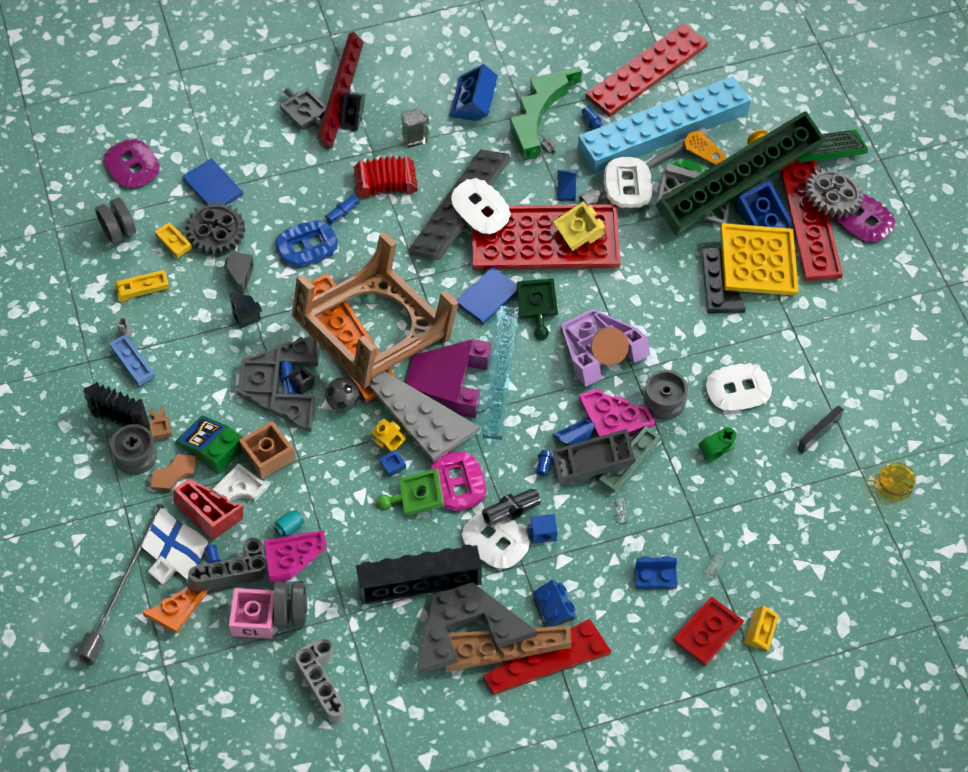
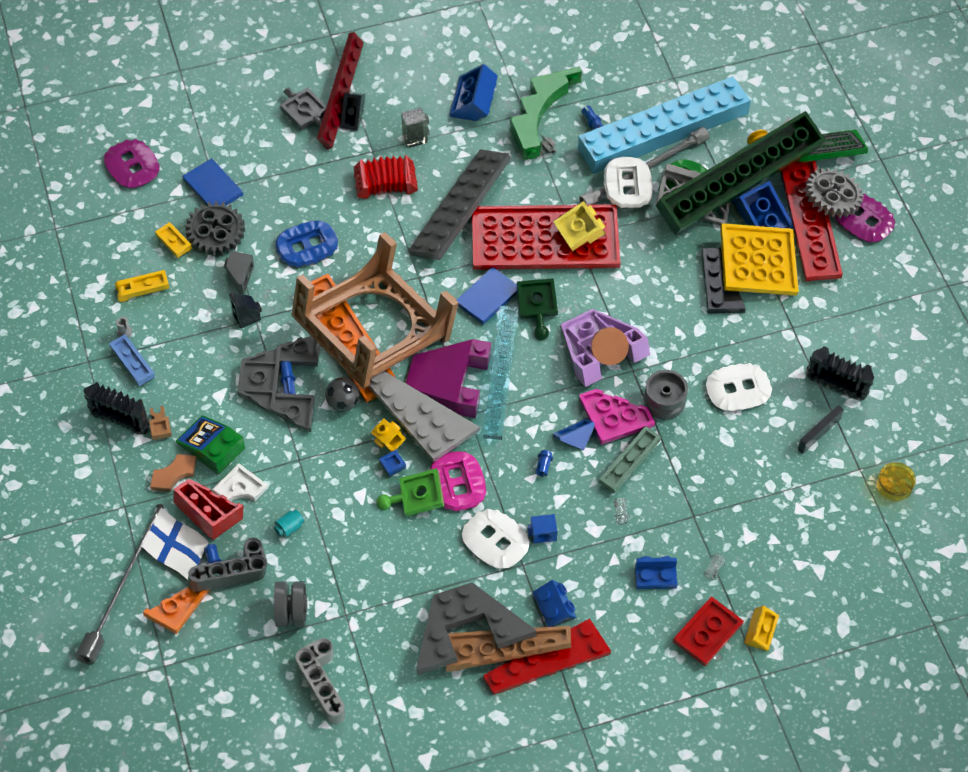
dark grey wheel [95,197,136,244] -> none
dark grey wheel [110,424,157,475] -> none
white tile [148,556,177,585] -> none
bright pink brick [229,588,275,639] -> none
nougat brick [239,421,295,479] -> none
dark pink plate [264,530,327,583] -> none
black slope [288,367,315,394] -> none
blue pin [325,194,360,225] -> none
black brick [356,545,482,605] -> none
white piece [451,178,511,234] -> none
black piece [482,488,541,526] -> none
dark grey slope [552,429,636,484] -> none
blue slope [558,170,576,201] -> none
plate [586,23,708,117] -> none
light orange piece [684,131,726,165] -> none
green piece [698,427,736,462] -> none
none -> black piece [805,346,874,400]

